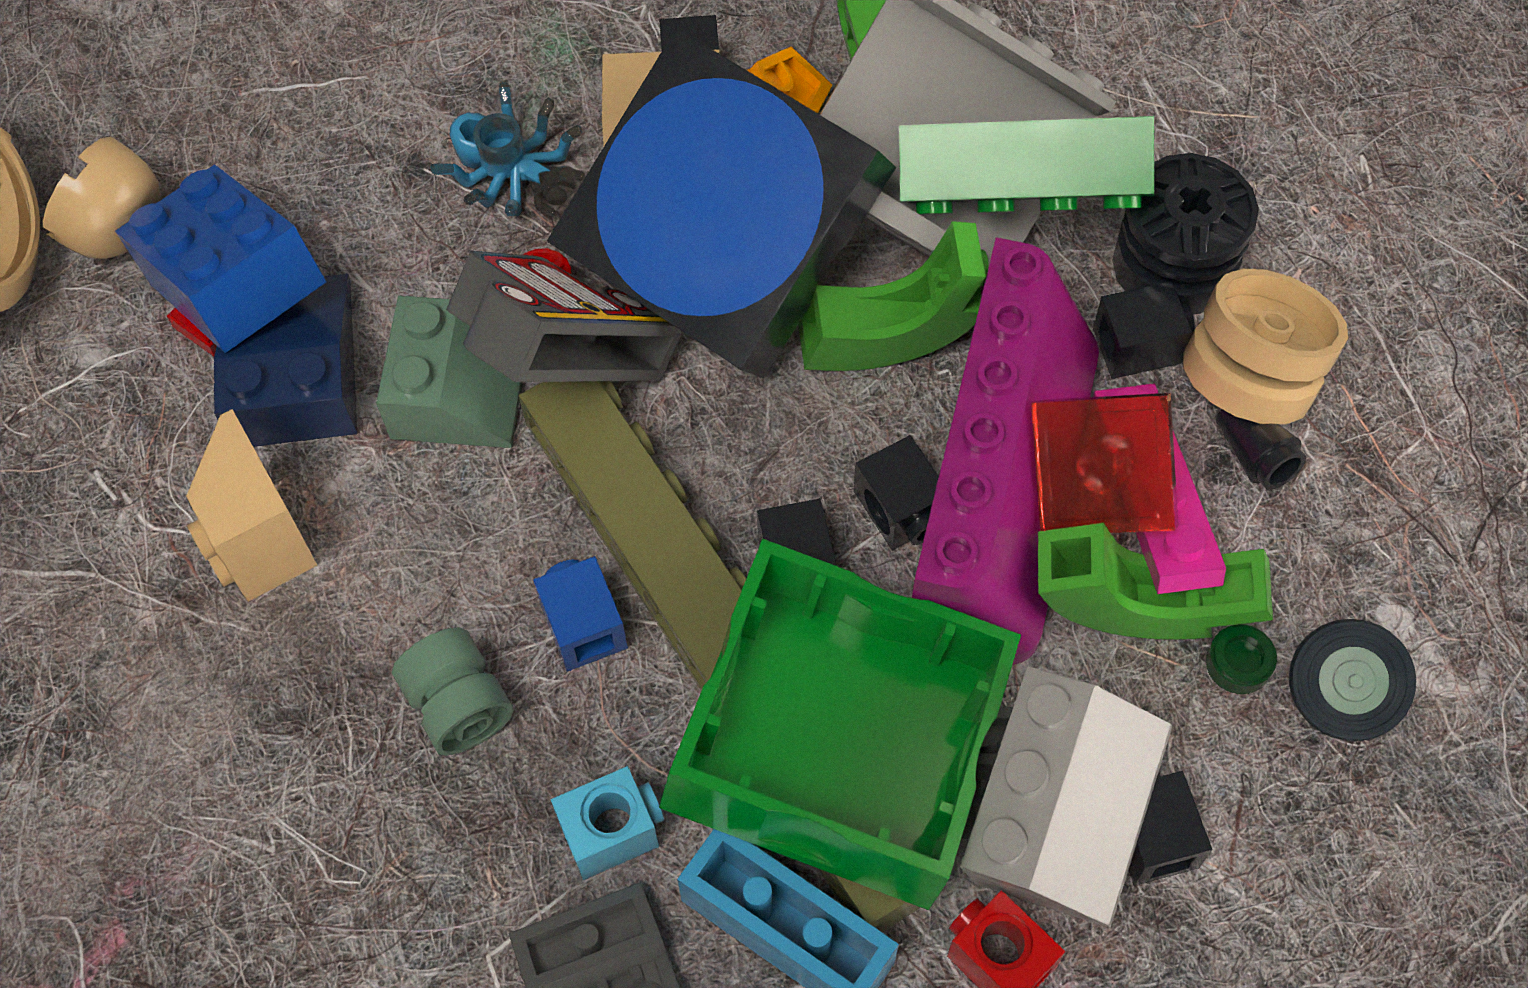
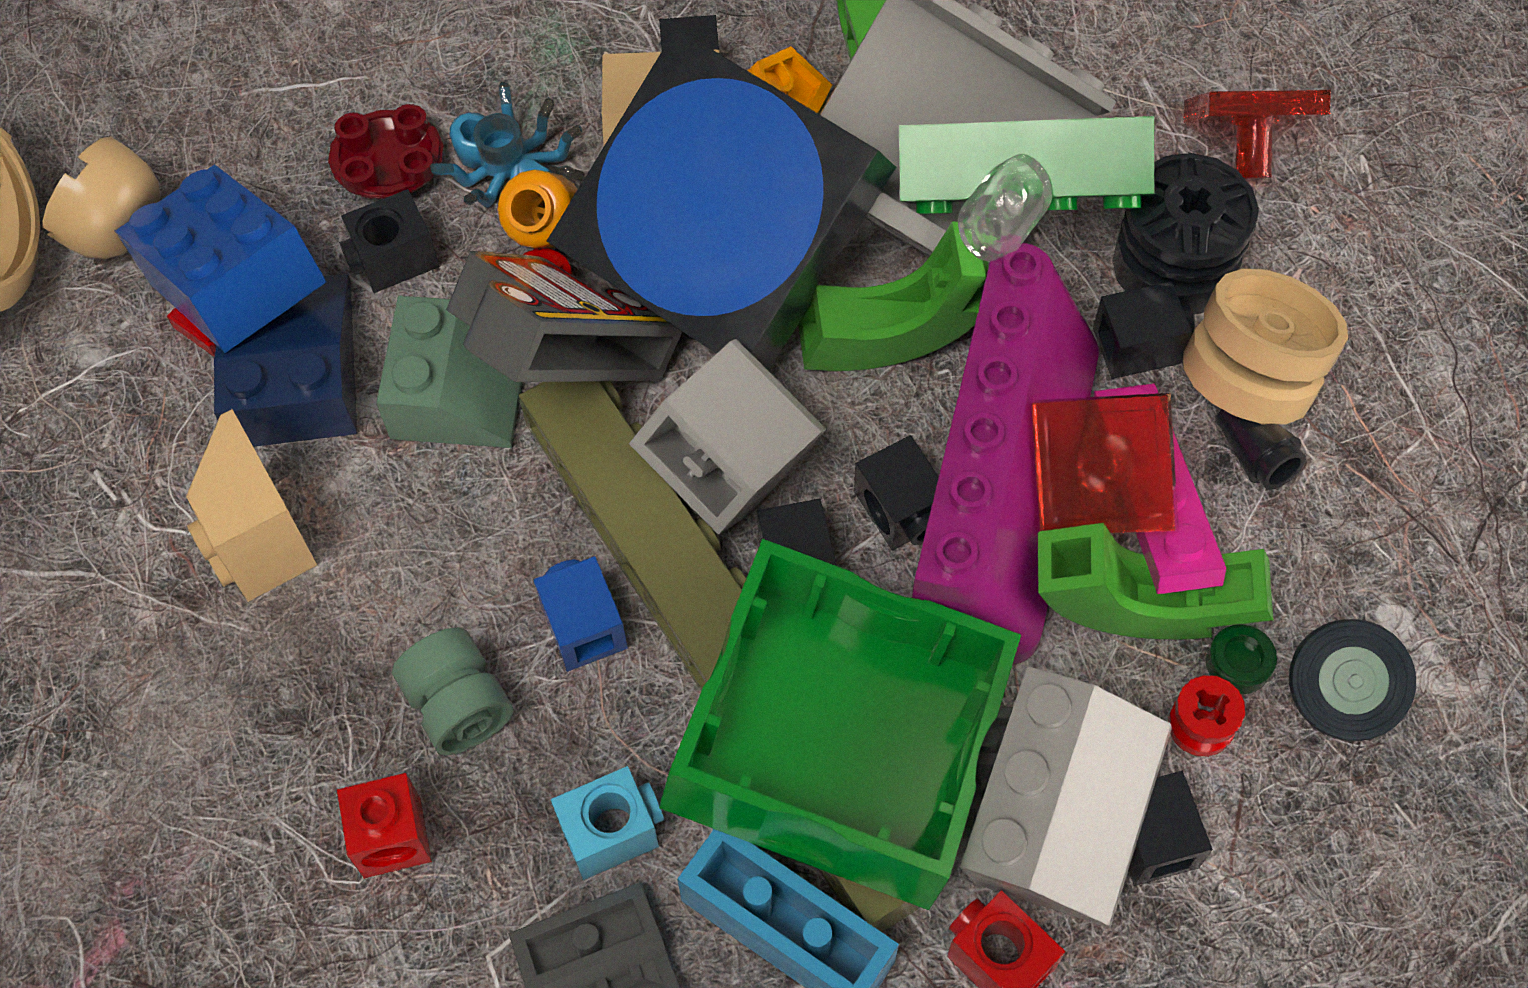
none -> dark red dish [328,104,444,199]
none -> red brick [337,773,432,879]
none -> black brick [339,189,440,293]
none -> light orange head [497,169,578,249]
none -> light grey slope [629,339,826,535]
none -> clear plate [958,154,1052,261]
none -> red wheel [1168,675,1245,757]
none -> clear red tile [1184,90,1331,179]

